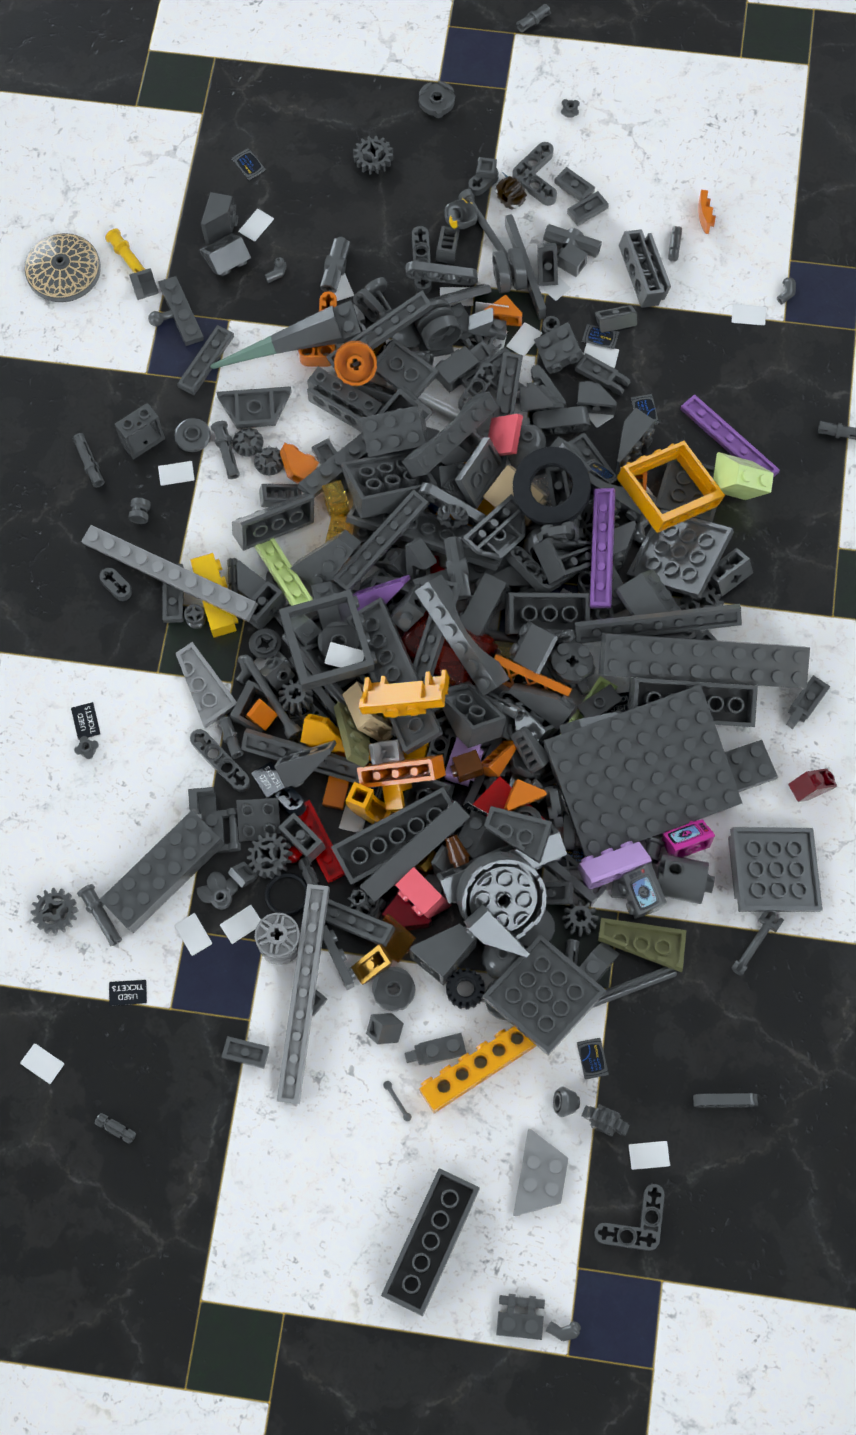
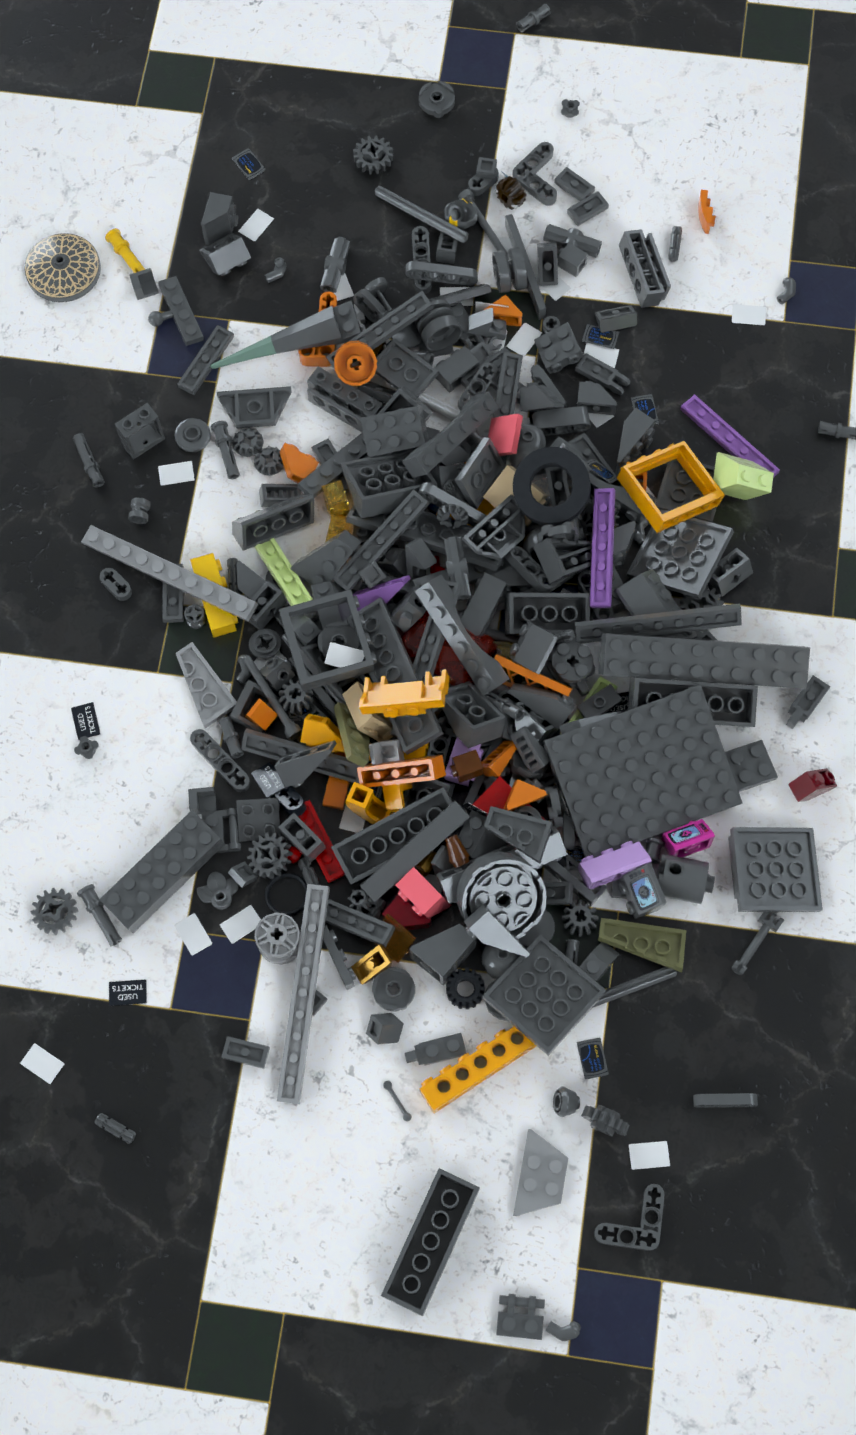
none -> dark grey tile [357,560,386,589]
none -> dark grey axle [375,185,469,243]

